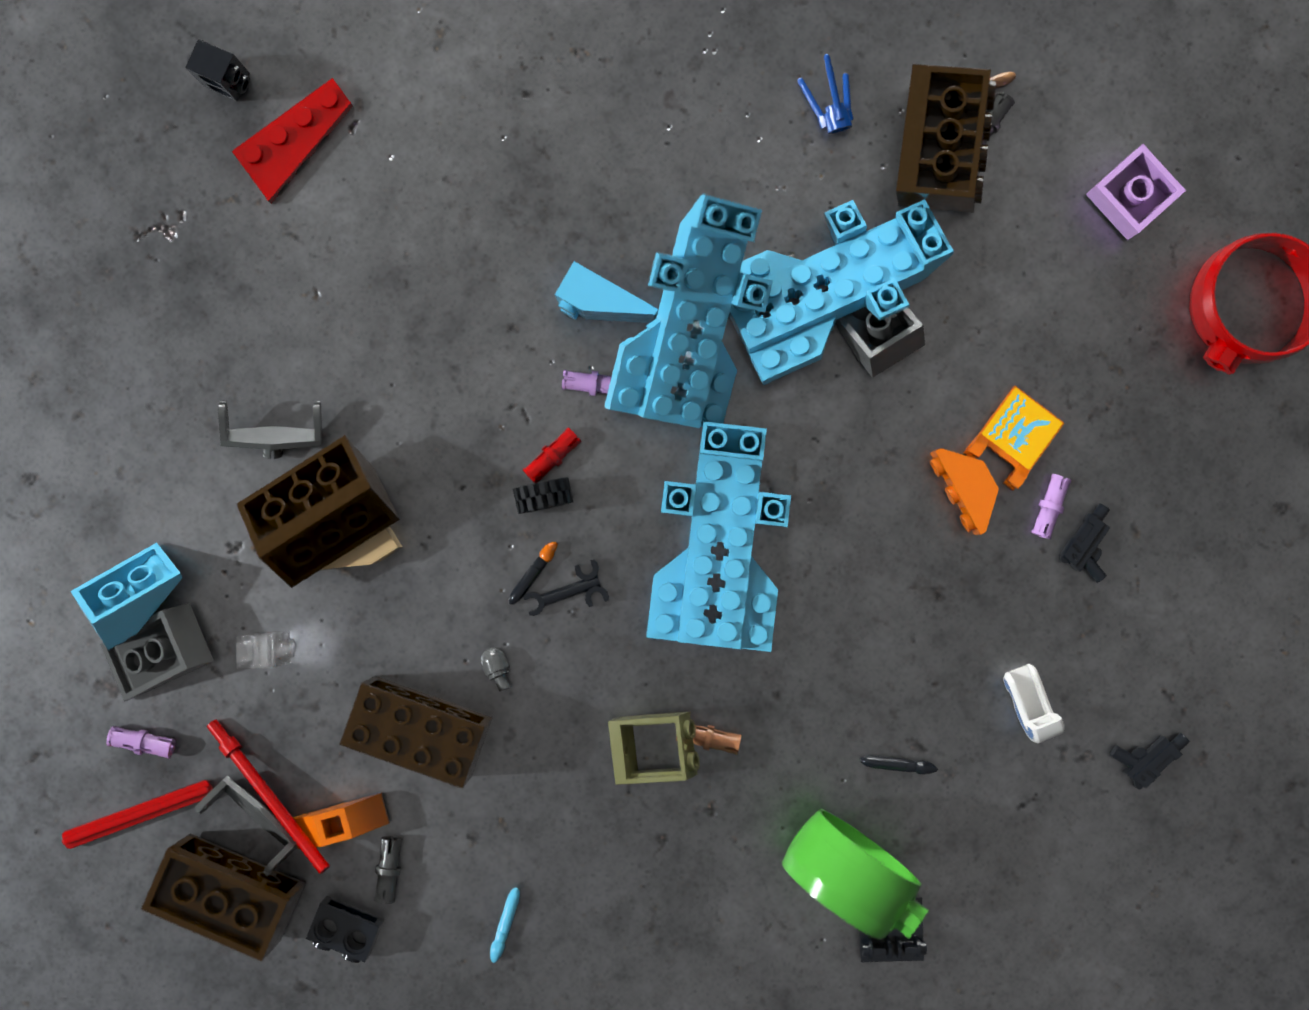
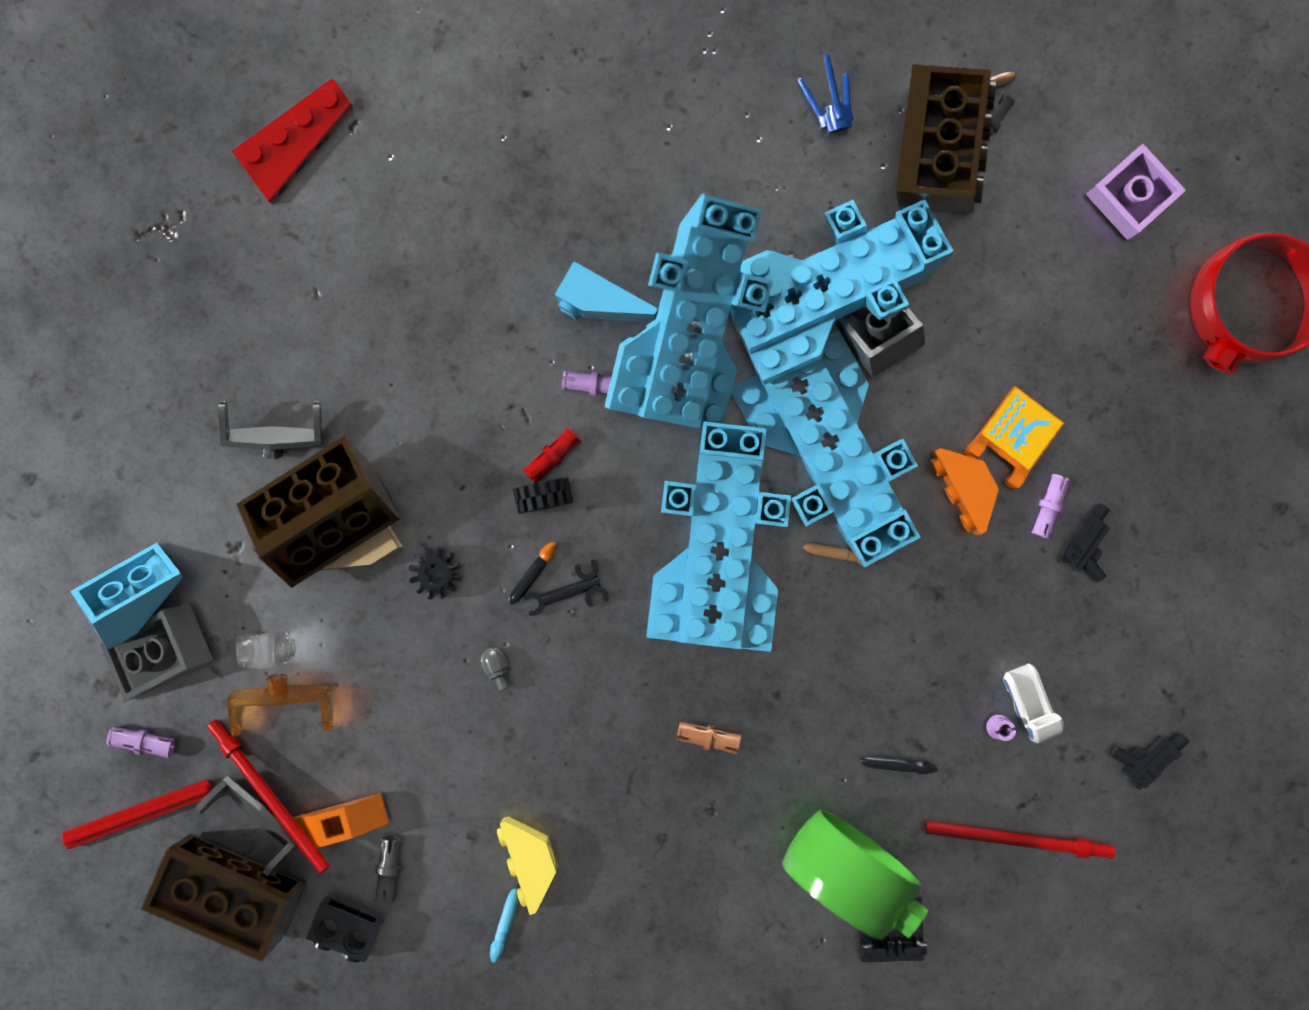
black brick [185,39,250,101] -> none
dark brown brick [339,676,493,789] -> none
olive window [608,711,700,785] -> none
none -> clear orange piece [227,674,333,736]
none -> black gear [409,547,463,600]
none -> light yellow slope [497,816,558,915]
none -> medium azure piece [731,330,920,568]
none -> medium nougat piece [803,542,880,565]
none -> red bar [925,821,1115,859]
none -> lavender pin [986,714,1016,741]

